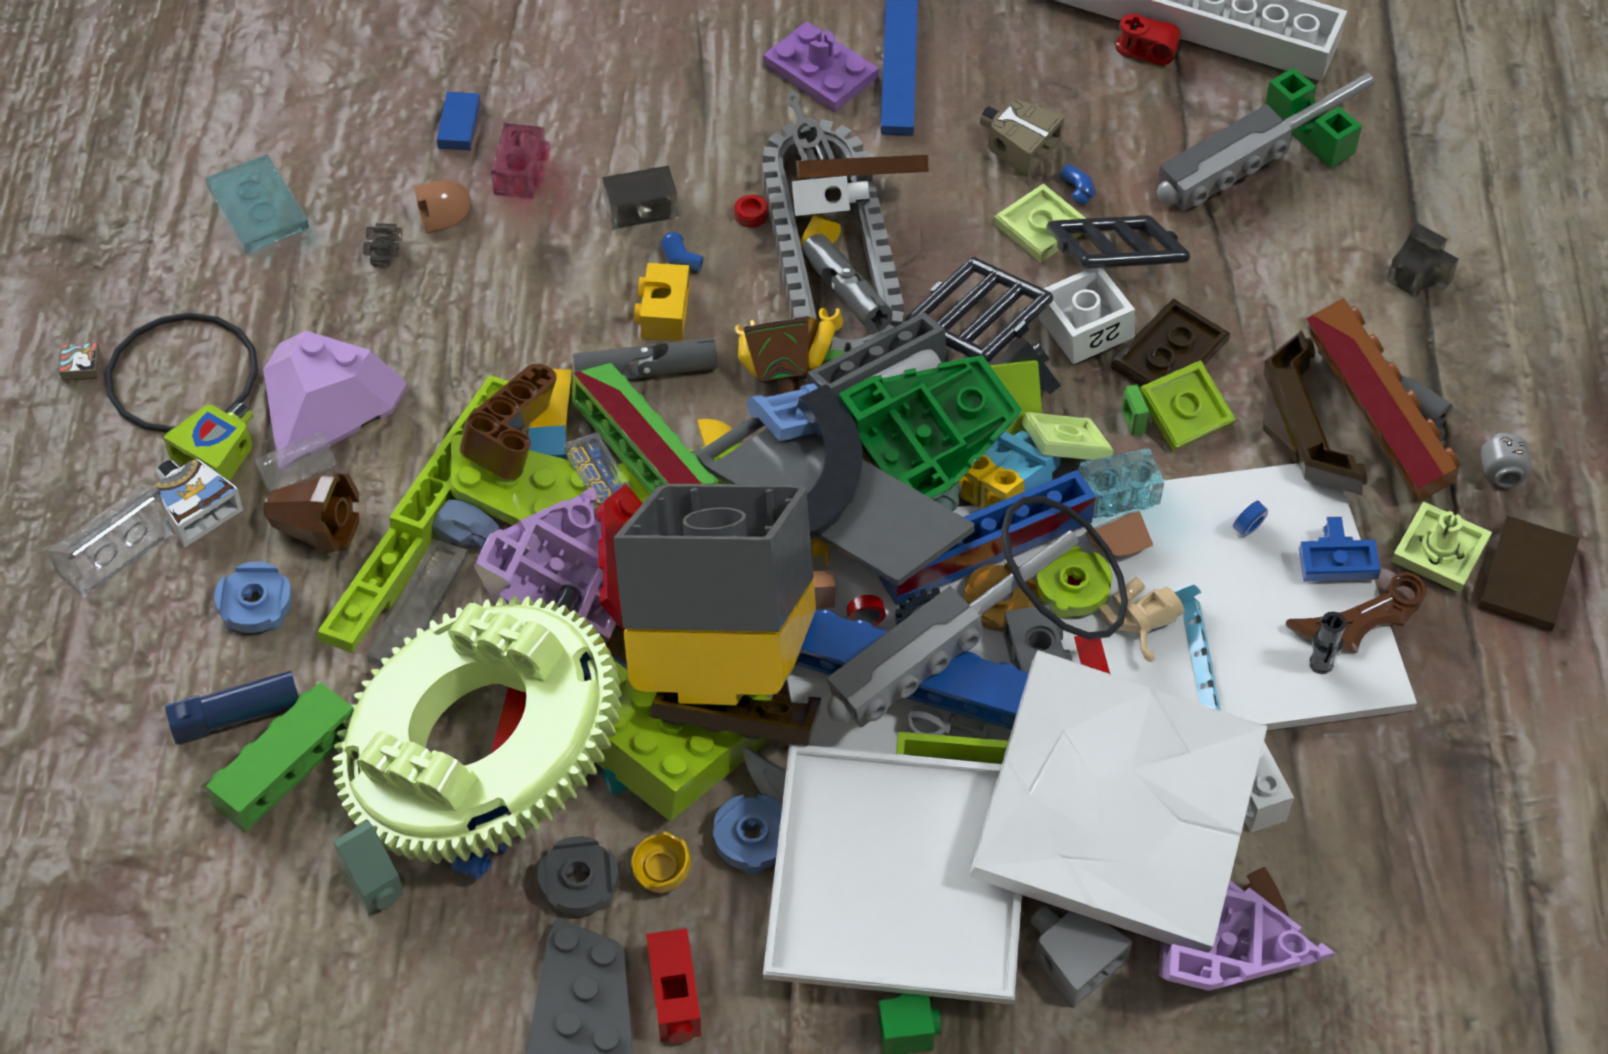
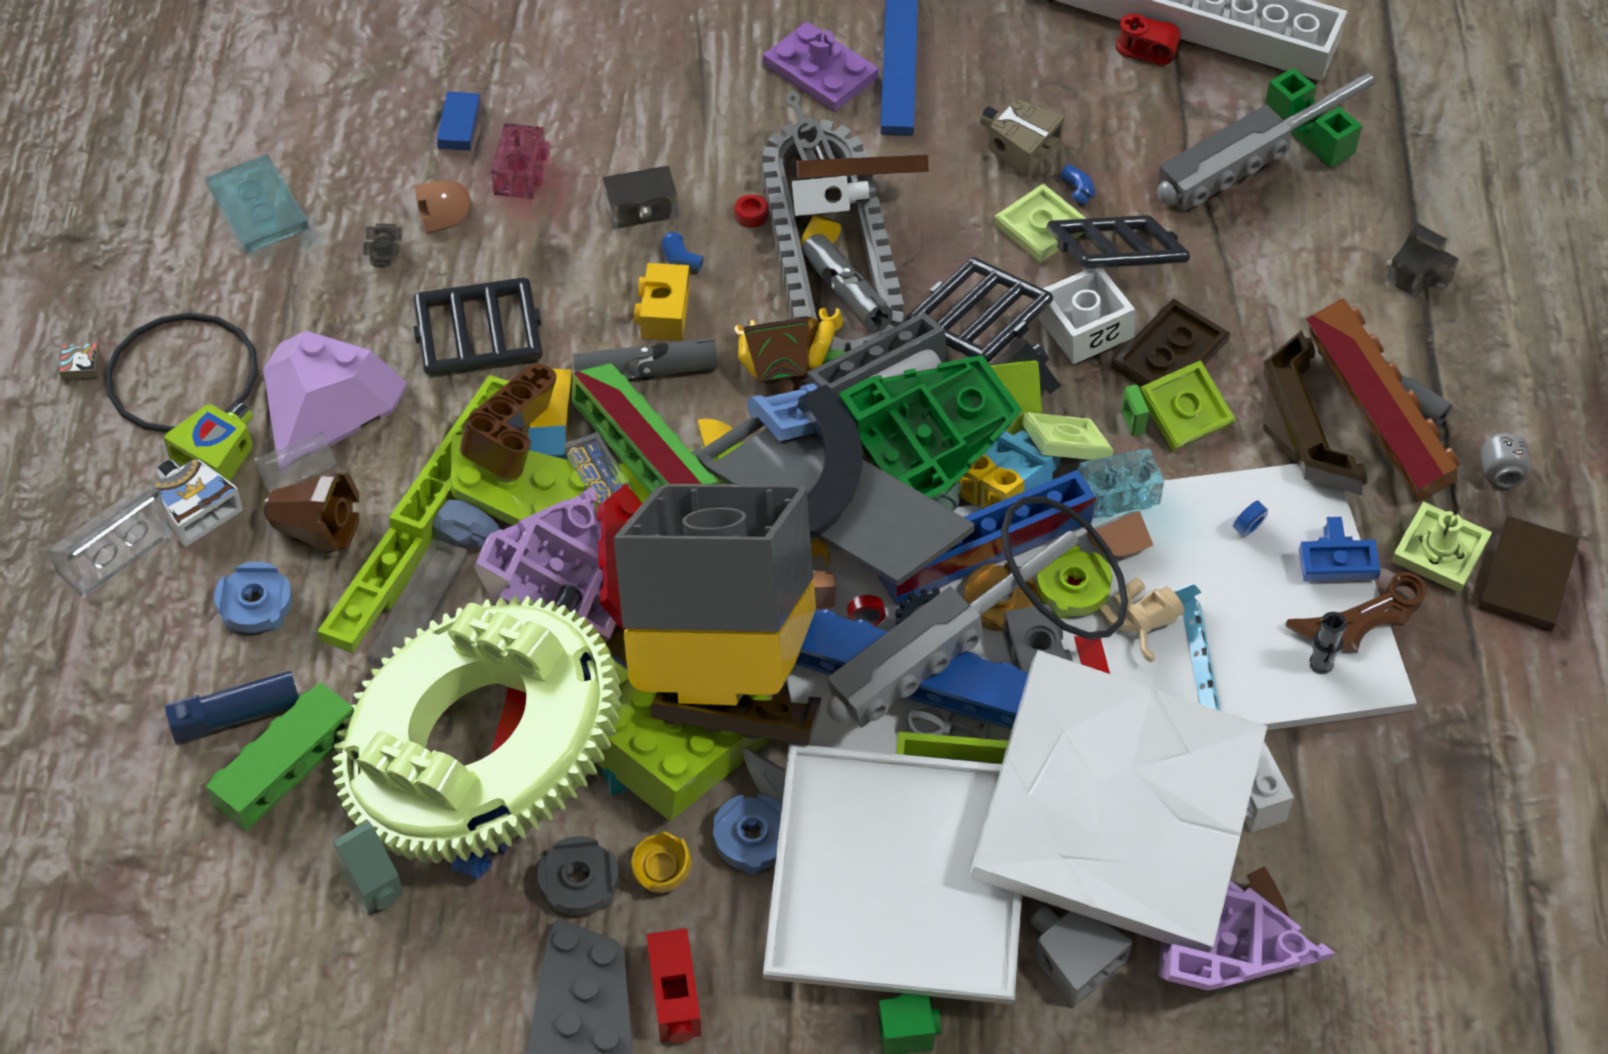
none -> black bar [413,277,543,376]

